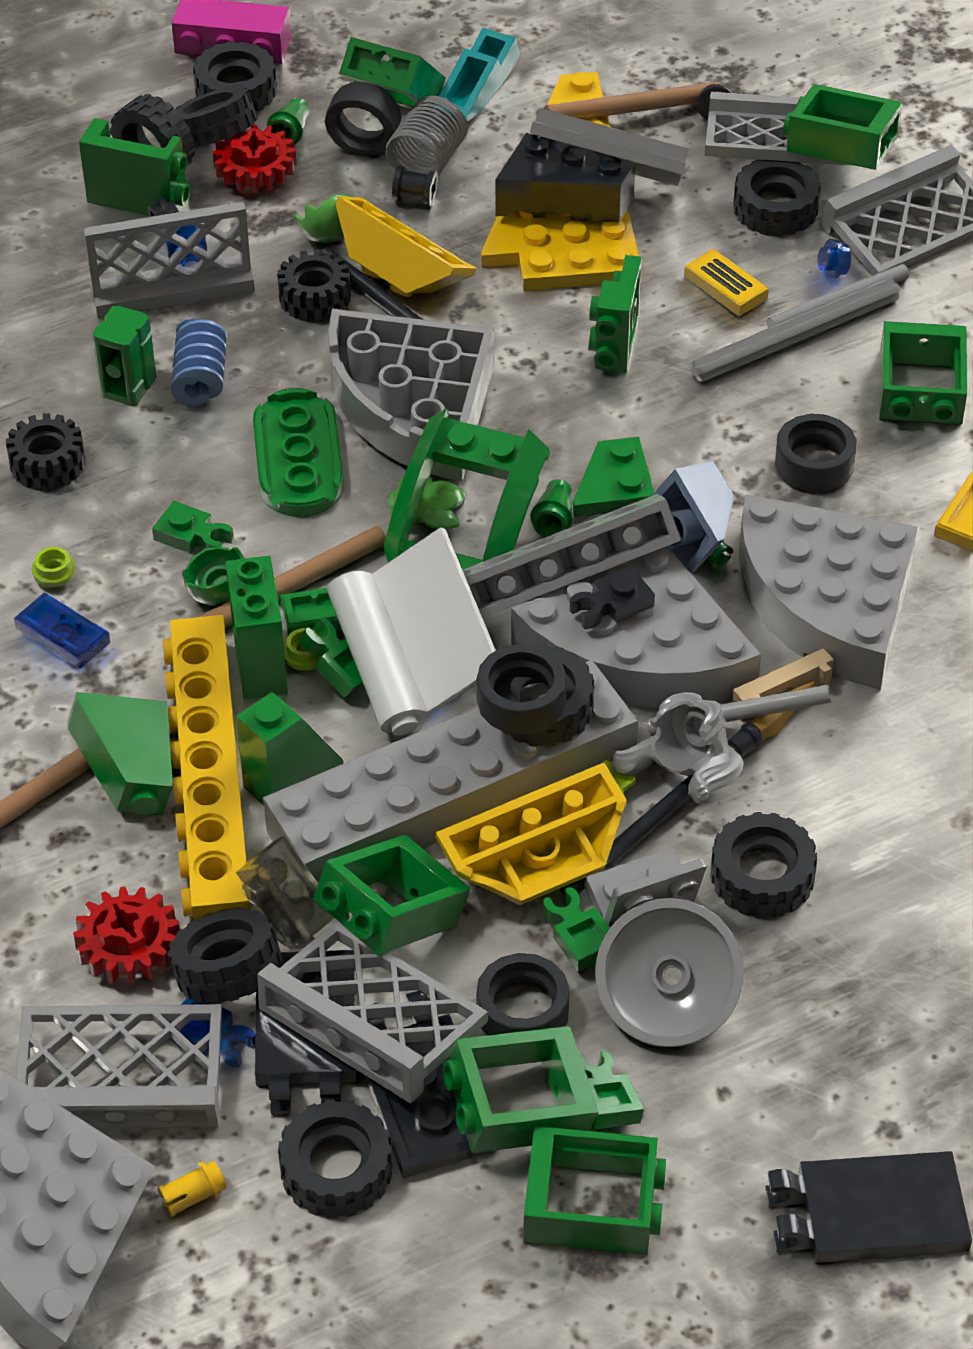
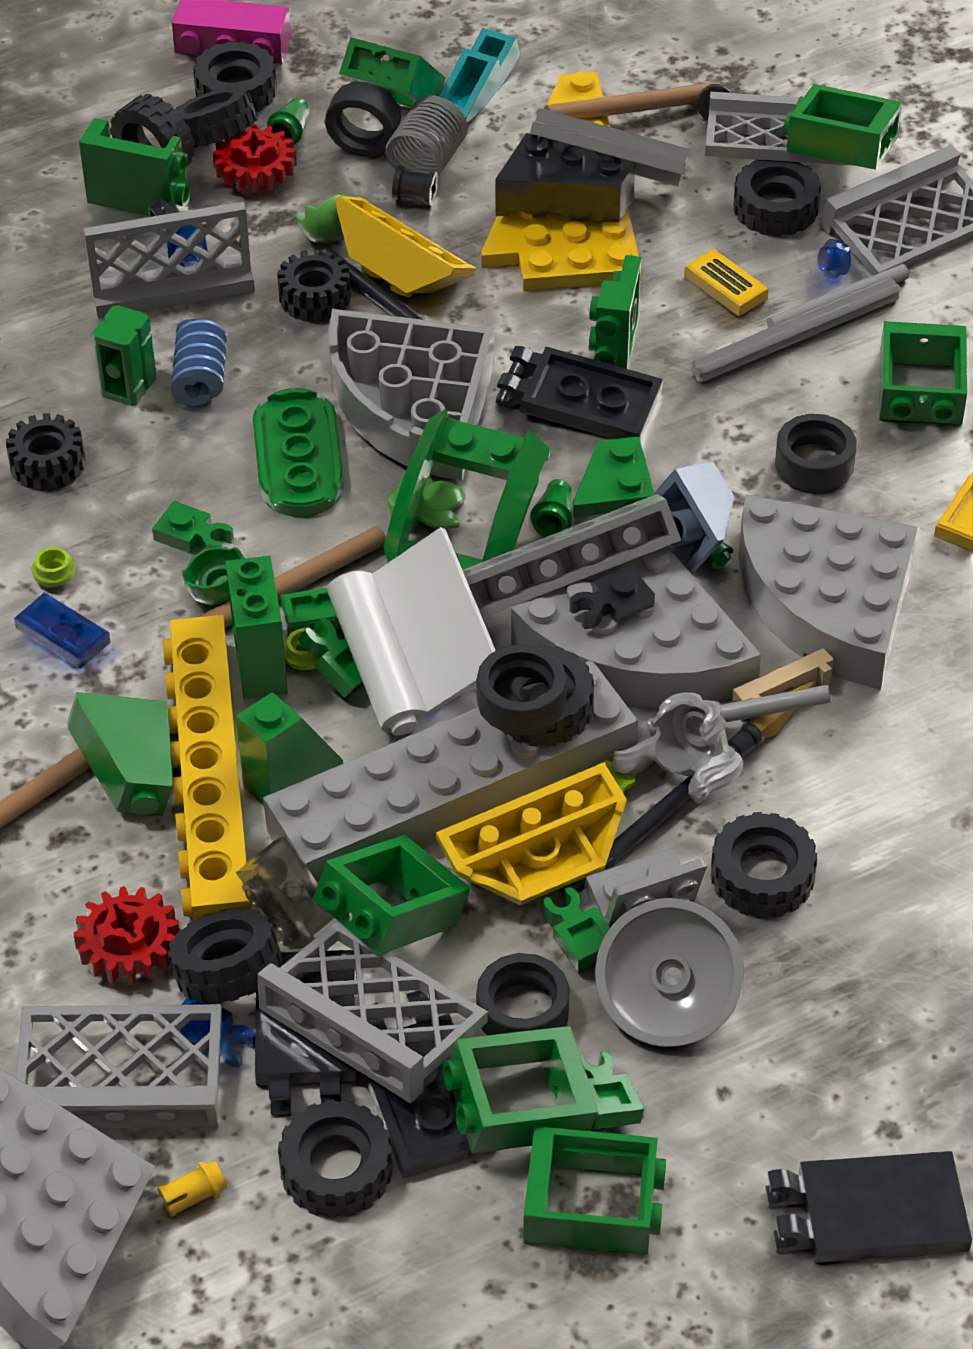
none -> black tile [495,346,663,441]

